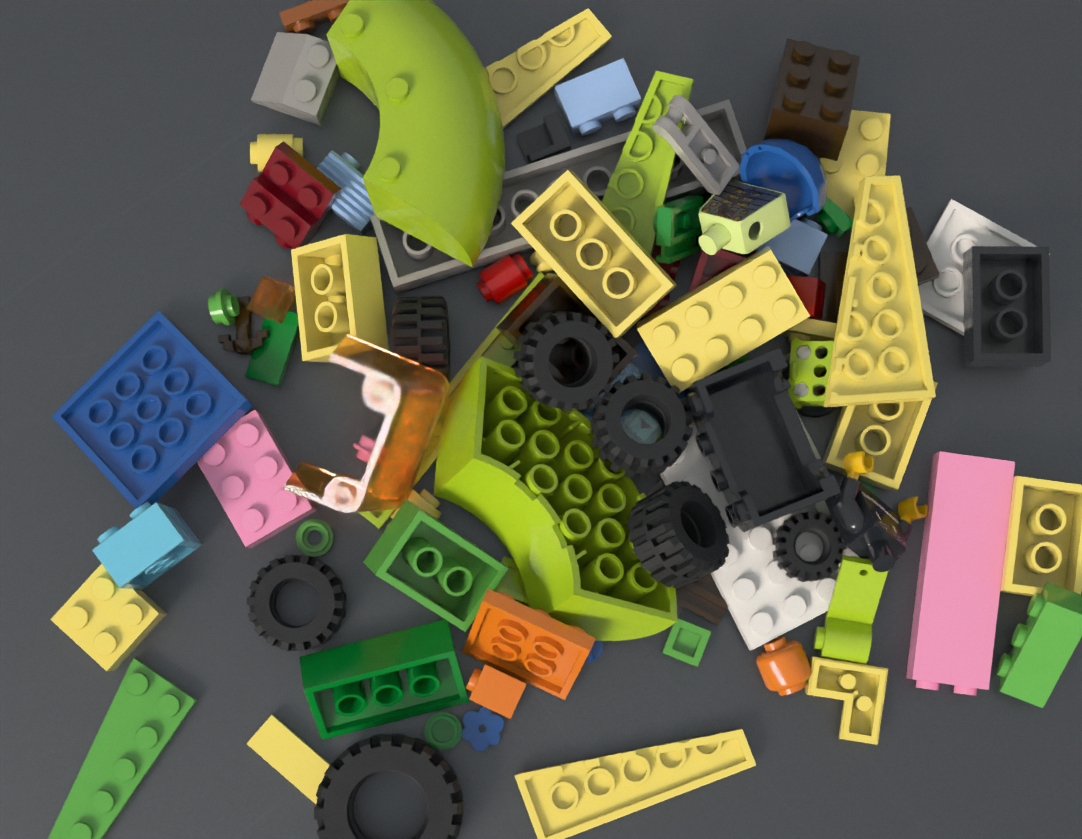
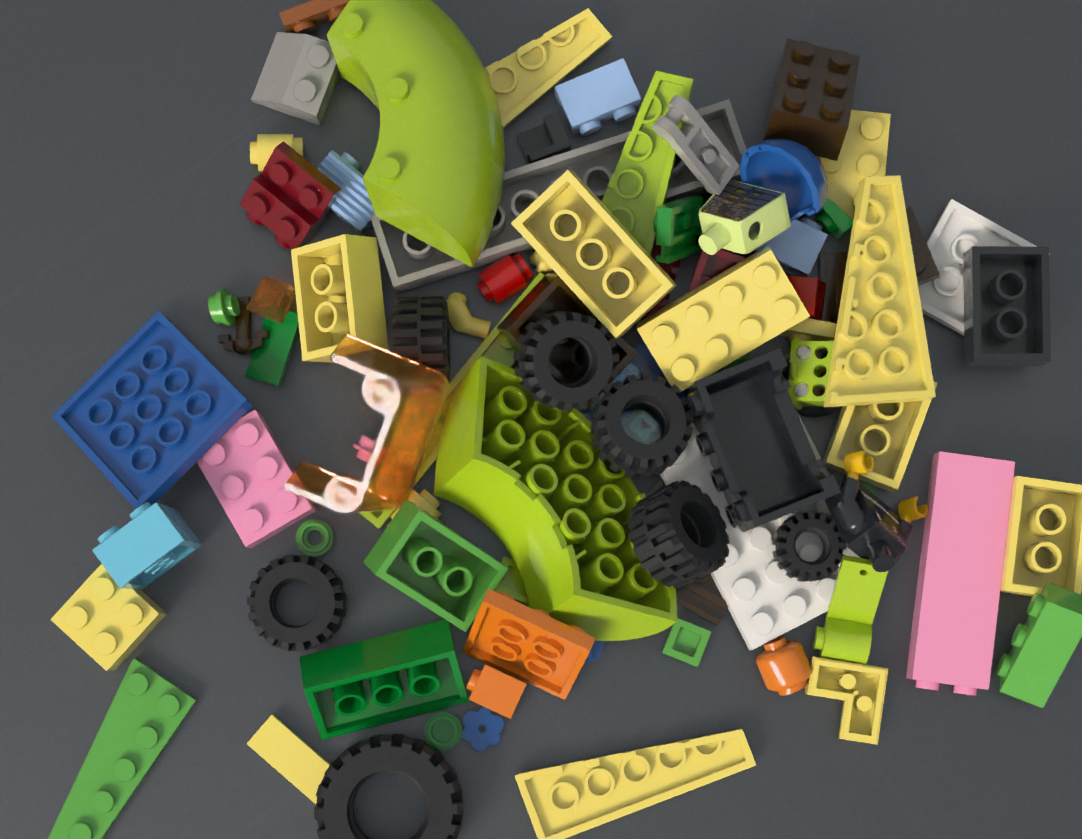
none -> light yellow arm [446,292,491,339]

